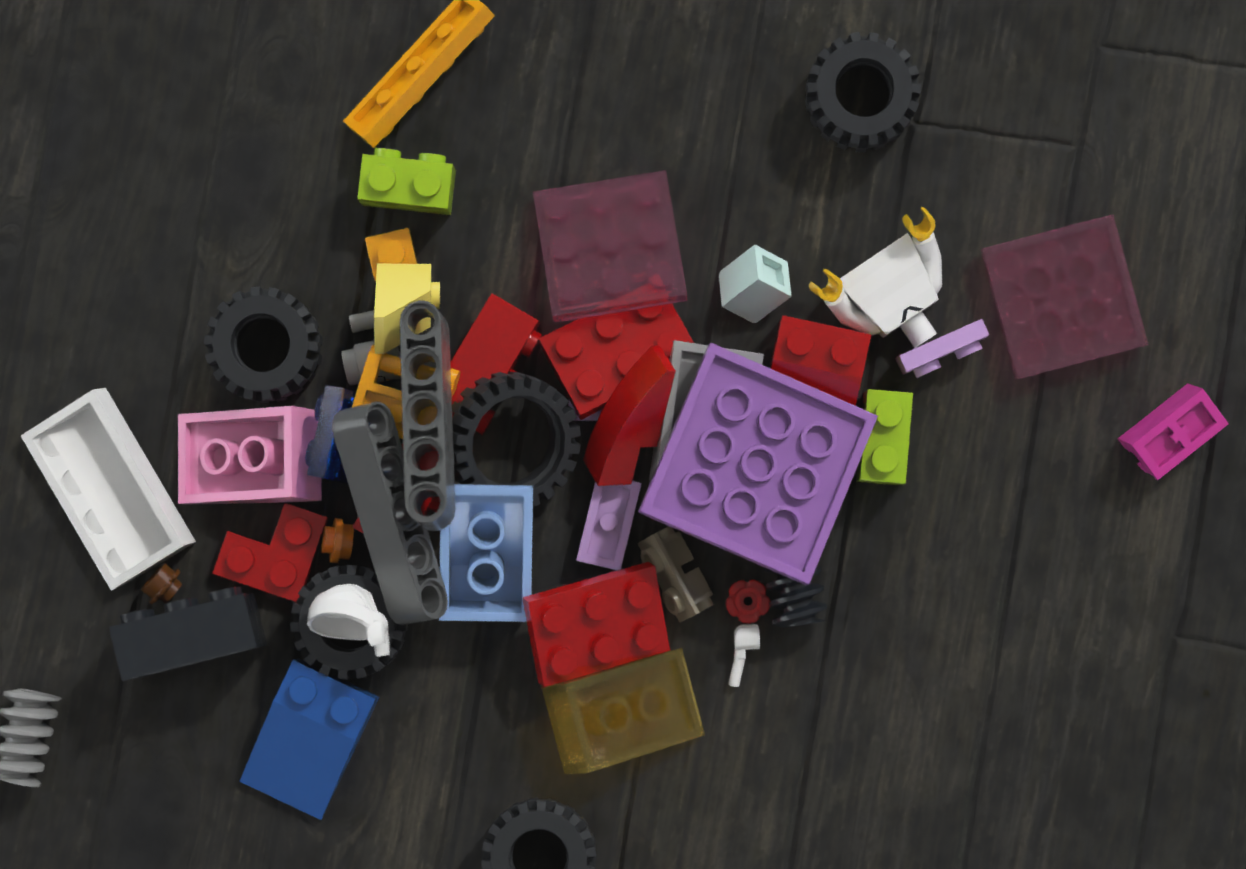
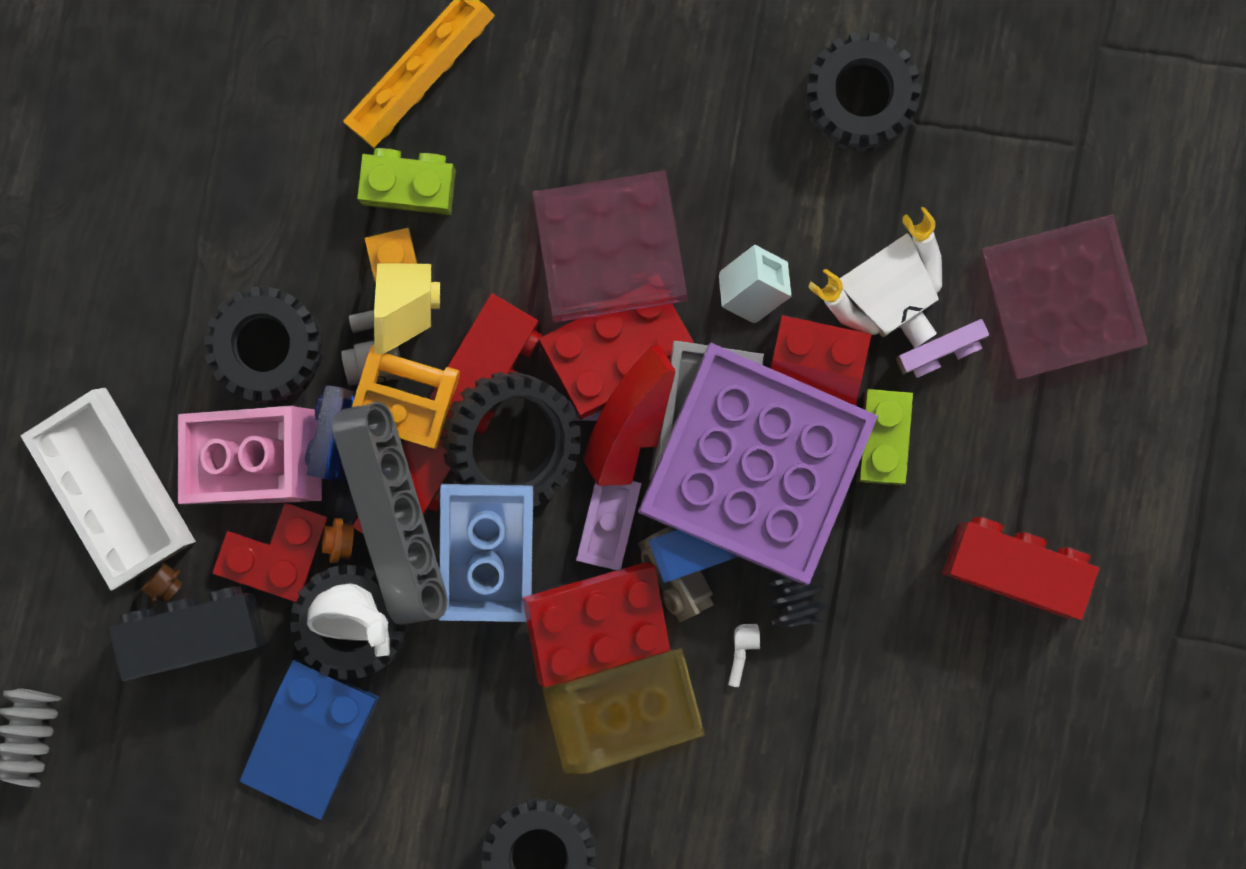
dark grey beam [400,300,455,531] -> none
red plate [726,579,770,624] -> none
dark pink hinge [1118,383,1229,480] -> none
none -> blue slope [649,530,738,583]
none -> red piece [942,516,1100,620]

